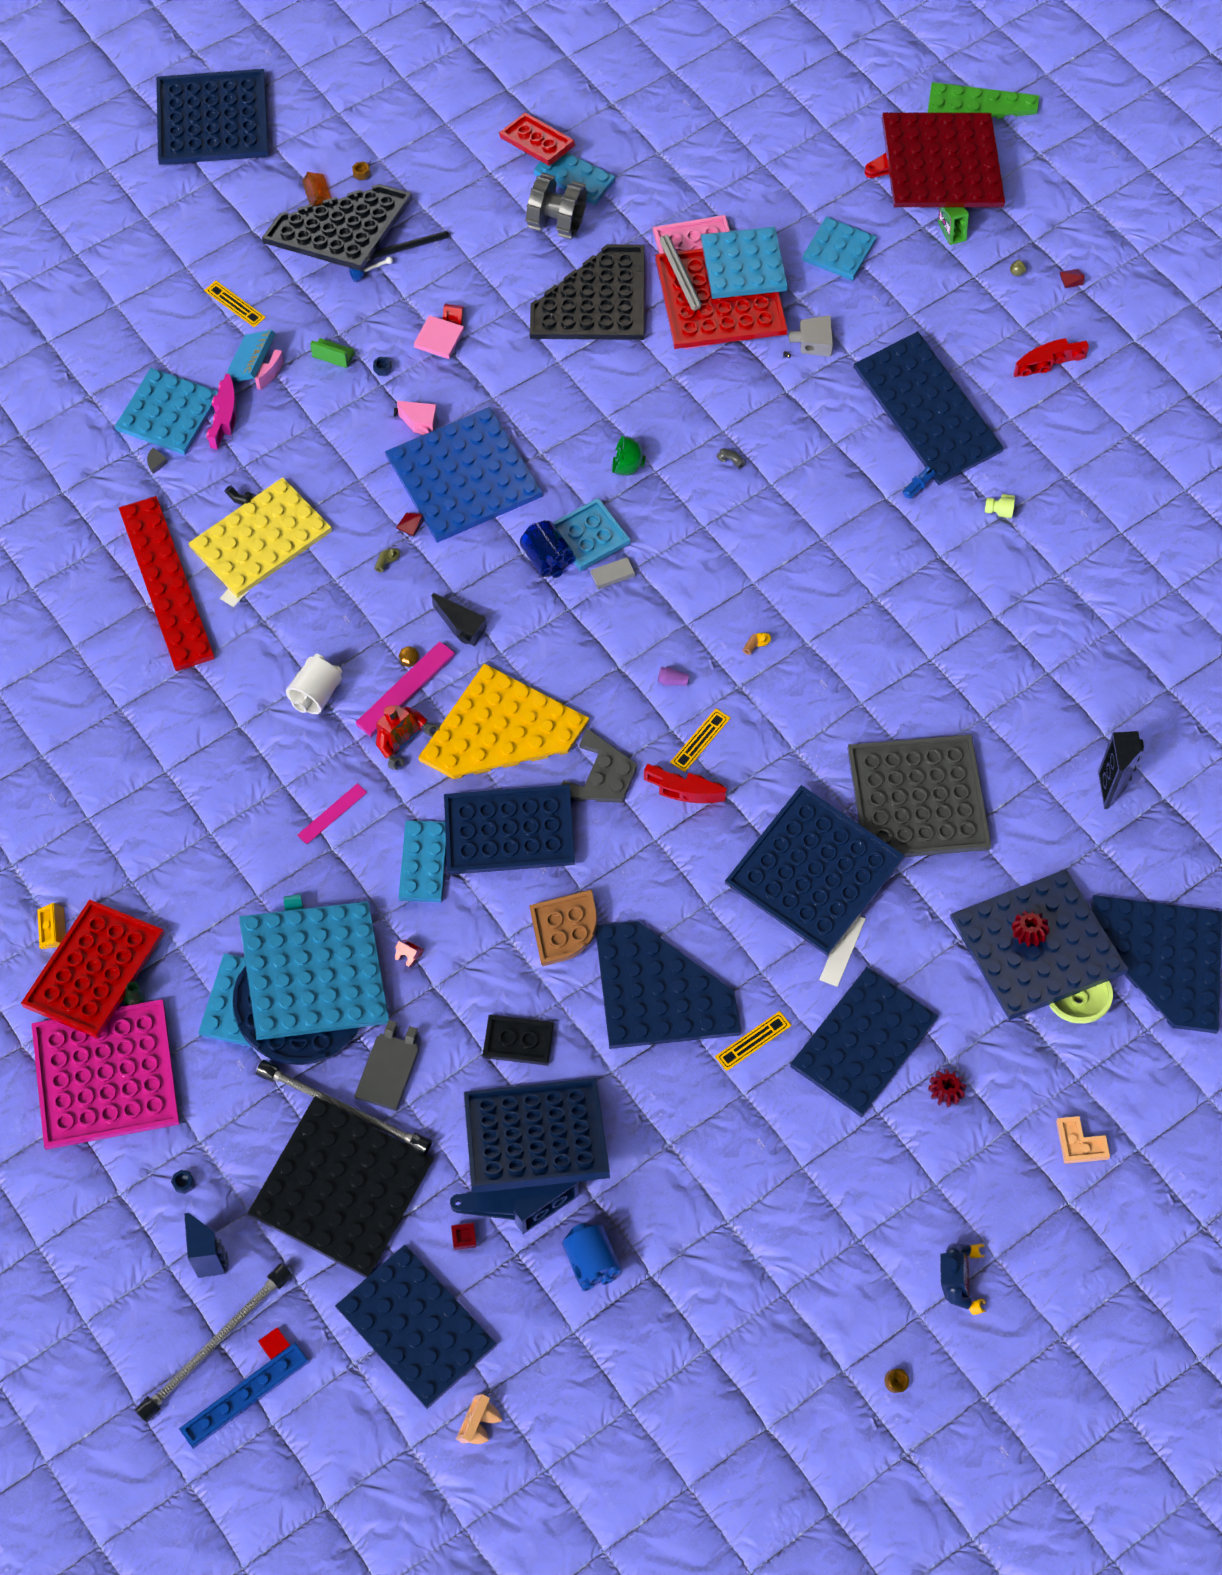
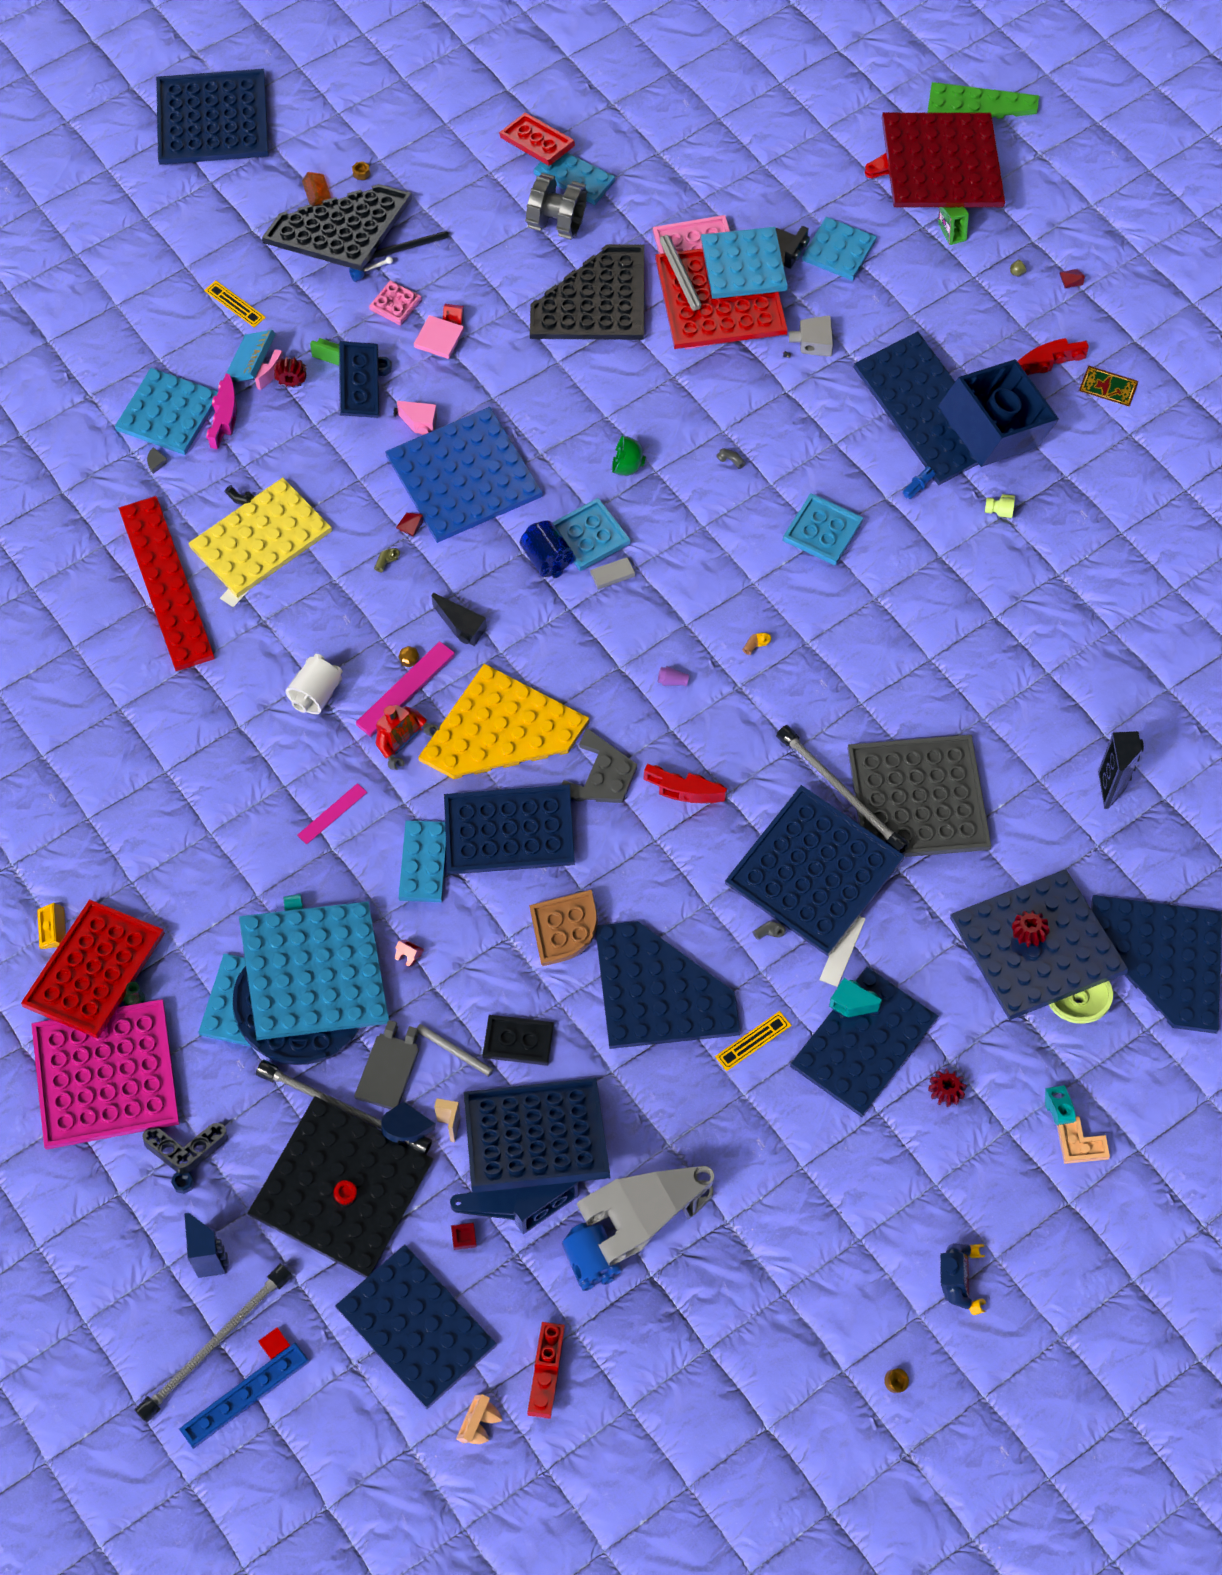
sticker [670,709,730,772] -> none
none -> black beam [142,1123,228,1174]
none -> dark red gear [274,356,307,388]
none -> red tile [334,1180,357,1205]
none -> dark blue tile [339,341,379,418]
none -> bright pink tile [369,280,422,326]
none -> dark blue tile [381,1102,436,1143]
none -> light grey bar [417,1024,493,1077]
none -> tan panel [434,1098,461,1142]
none -> red slope [527,1322,565,1419]
none -> light grey piece [577,1166,714,1265]
none -> dark grey arm [752,921,786,940]
none -> black bracket [775,226,810,269]
none -> light grey hose [776,725,910,854]
none -> dark azure plate [783,493,863,566]
none -> teal slope [829,978,882,1017]
none -> dark blue brick [938,359,1059,467]
none -> teal leg [1045,1085,1076,1125]
none -> sticker [1079,366,1139,407]

